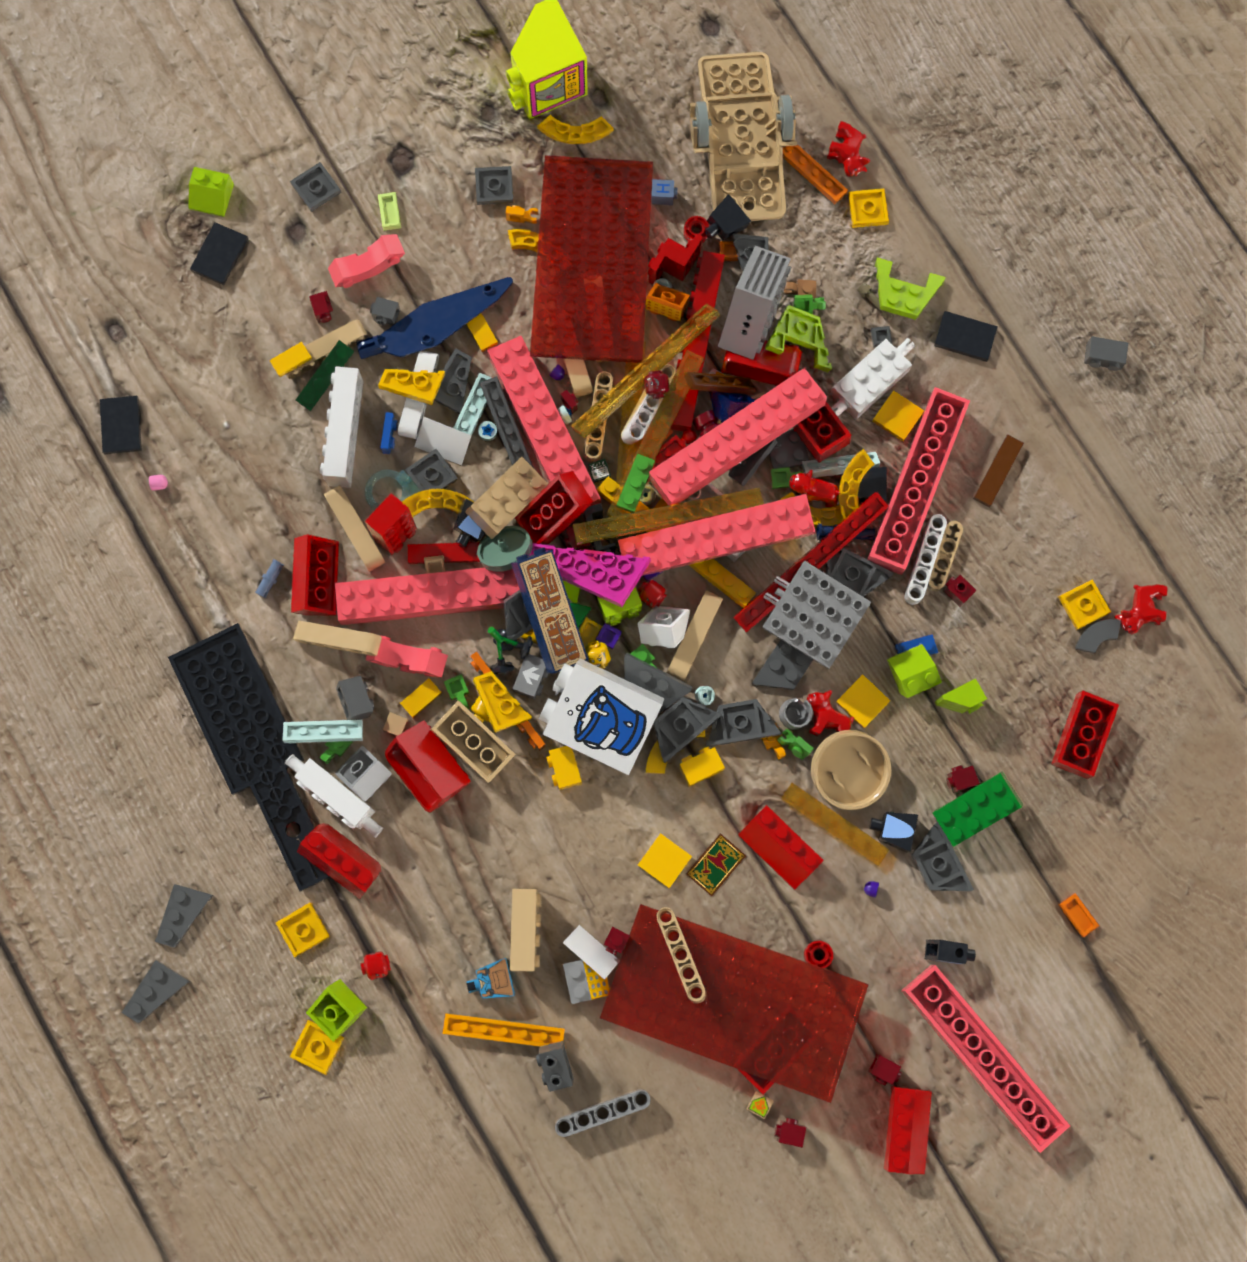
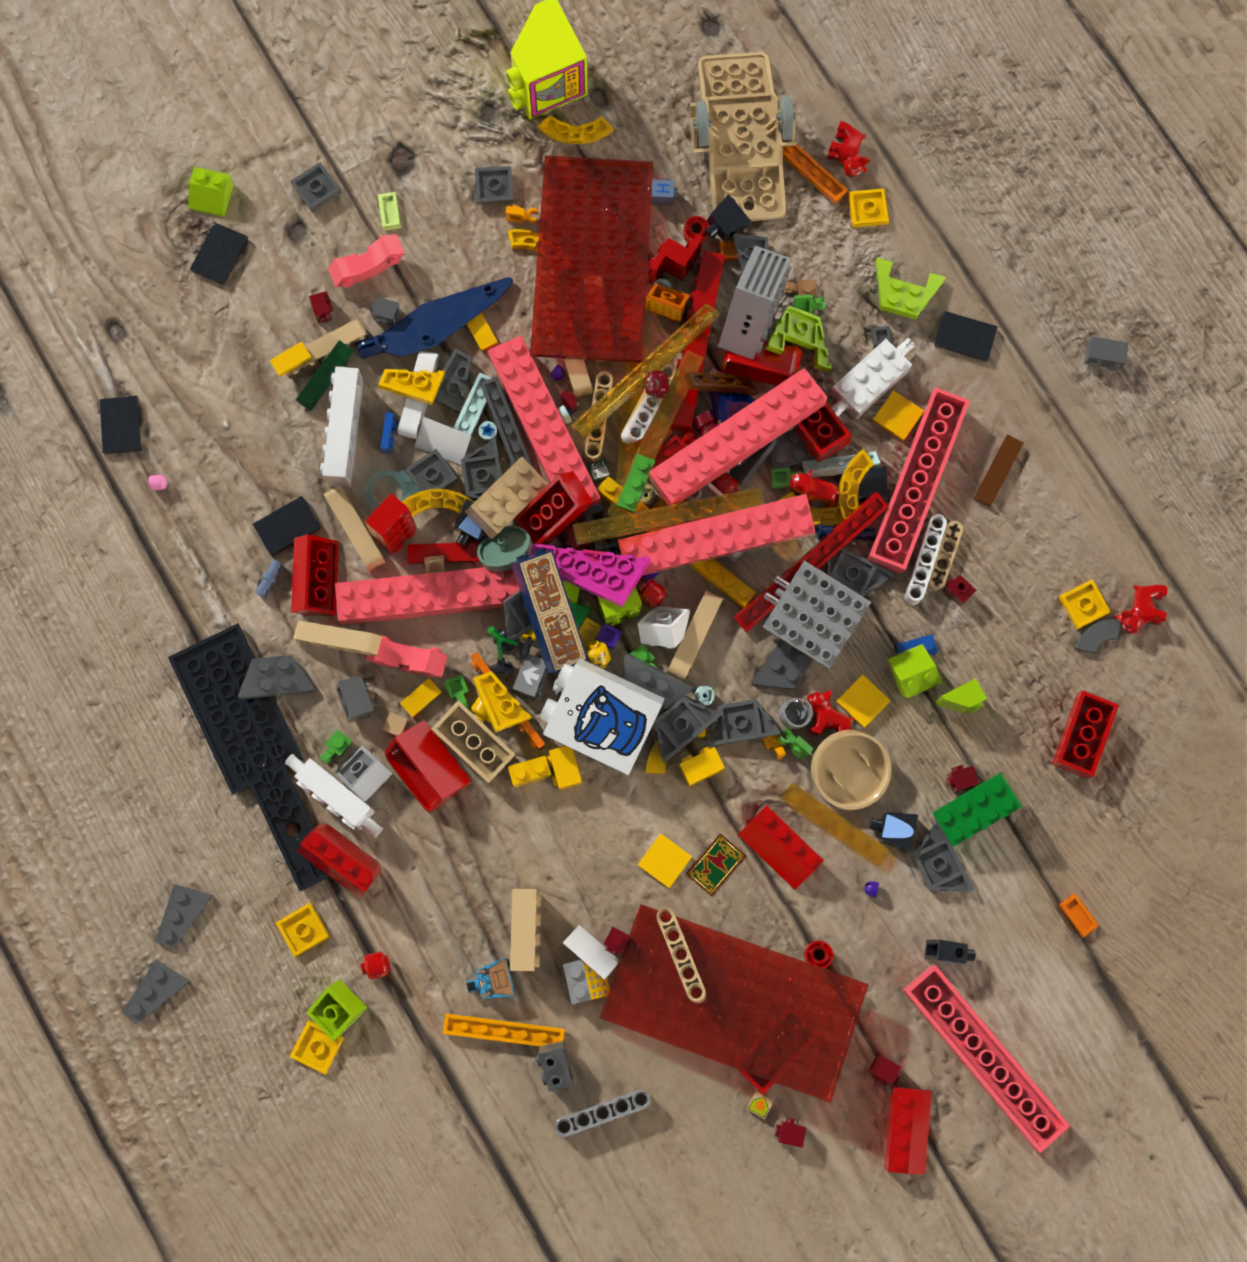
light aqua plate [283,720,363,743] -> none
none -> dark grey wing [238,655,314,700]
none -> black tile [252,496,321,557]
none -> dark grey wing [461,438,502,500]
none -> yellow brick [508,756,552,788]
none -> red head [711,472,739,499]

